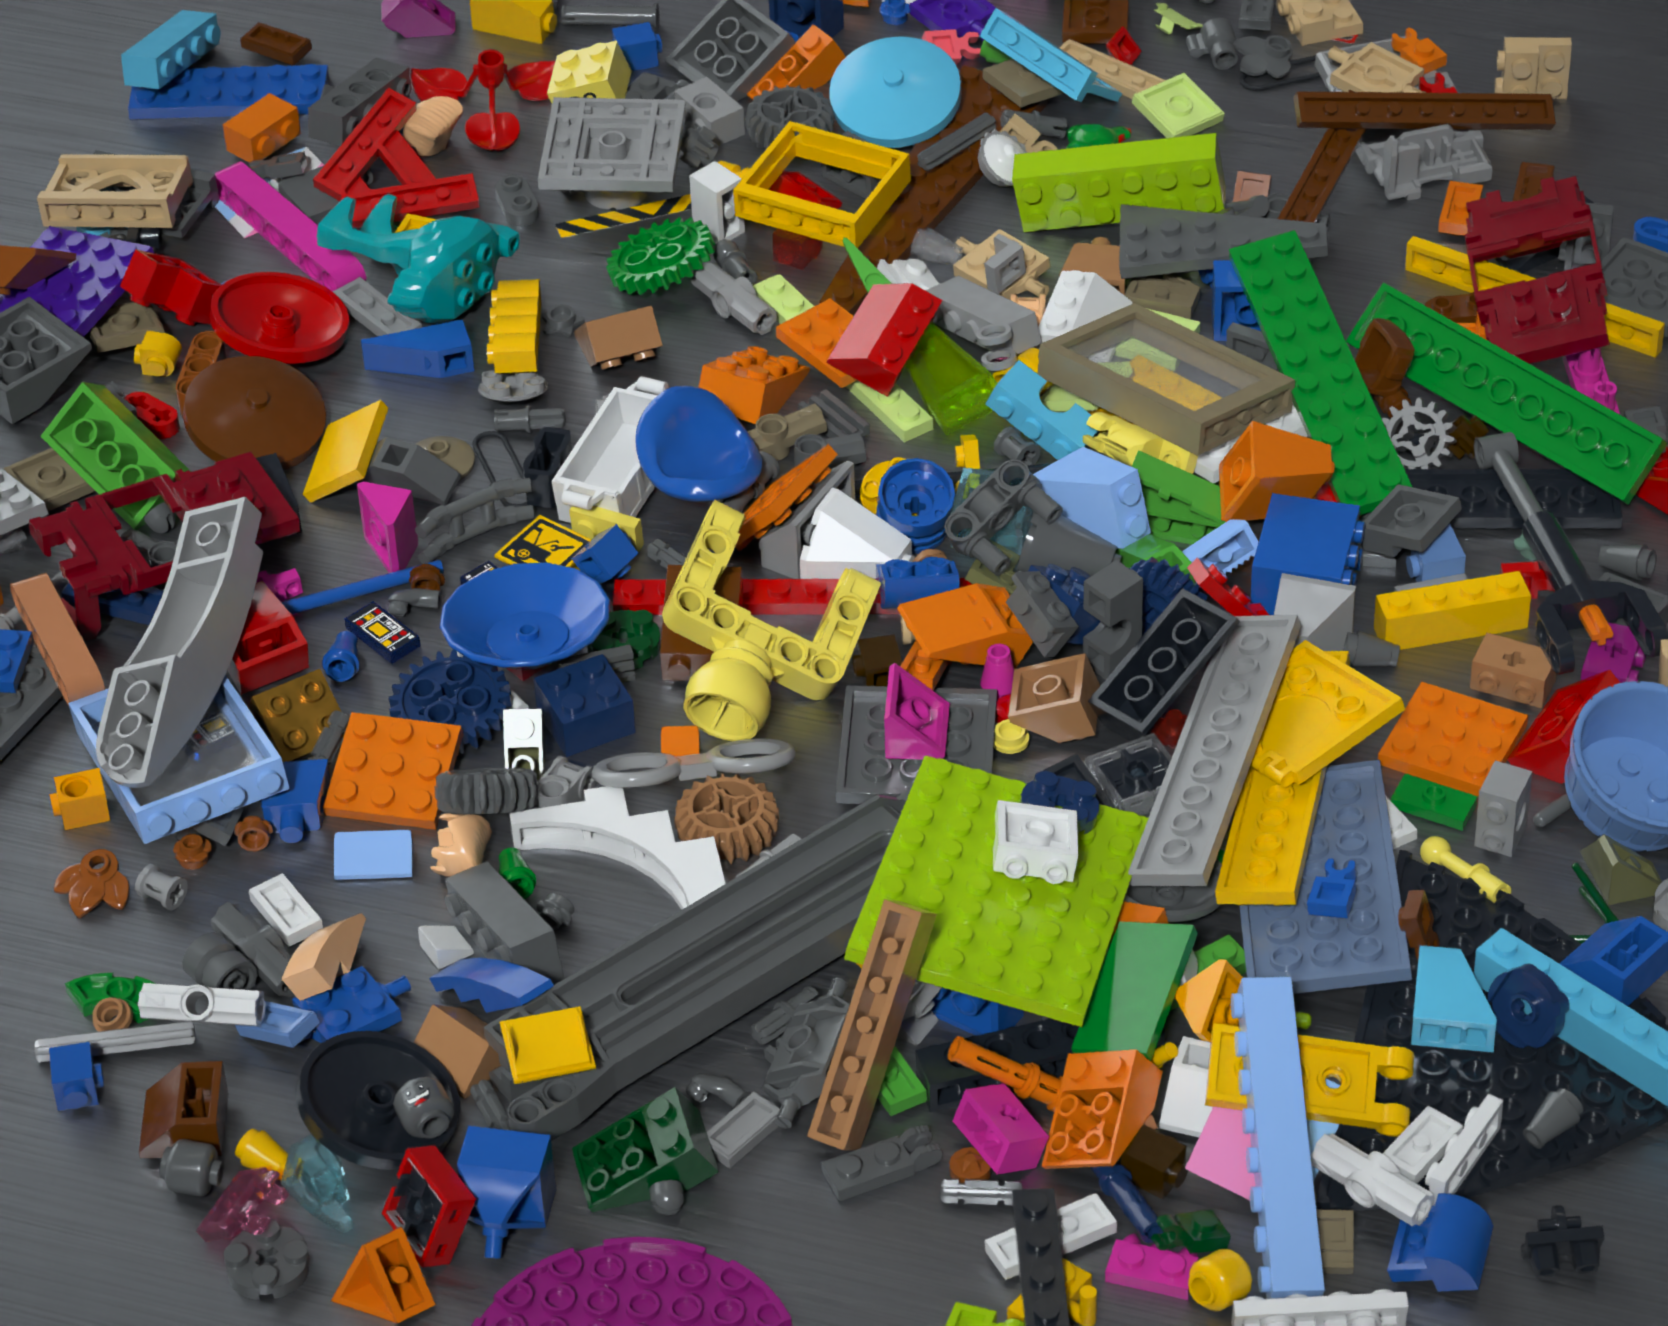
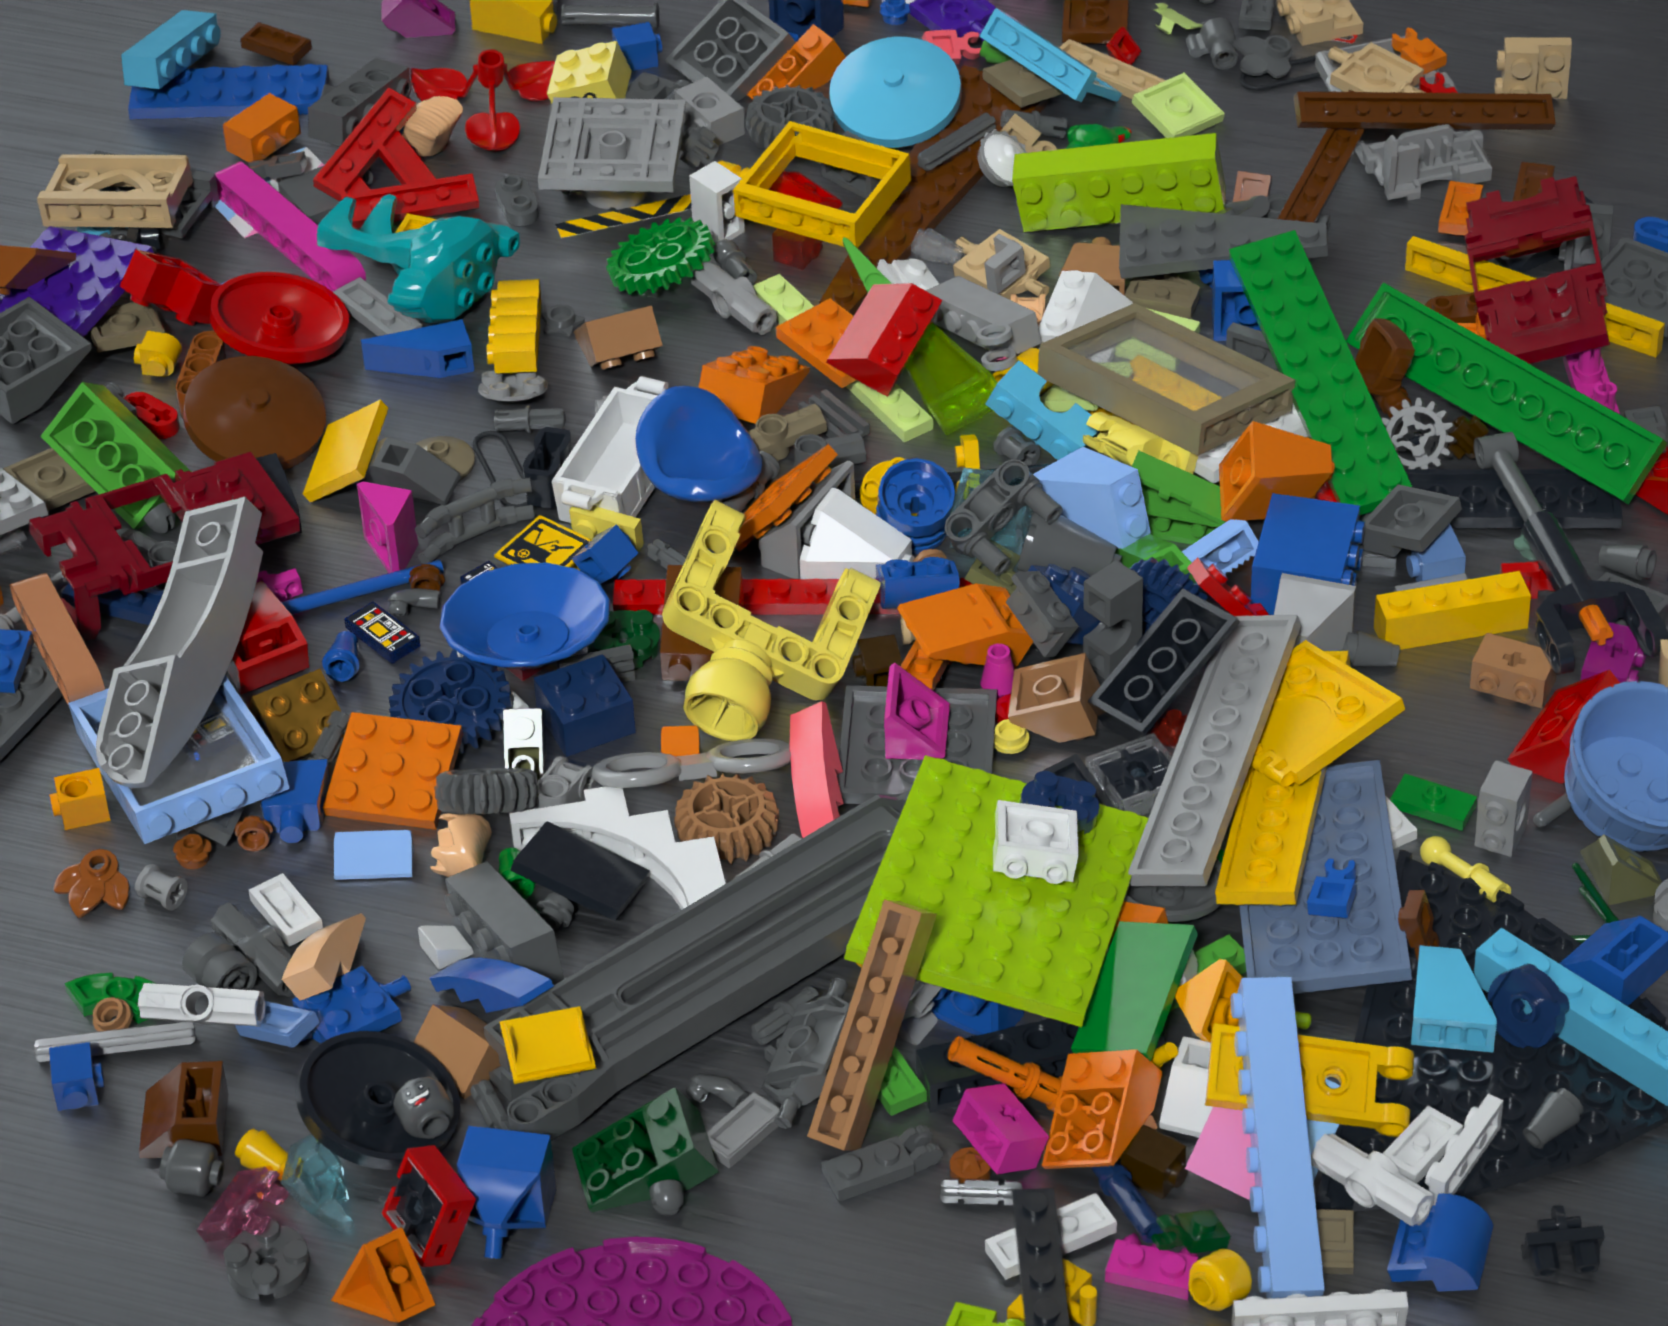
orange plate [1378,681,1528,797] -> none
none -> black tile [511,821,650,921]
none -> coral slope [790,701,843,838]

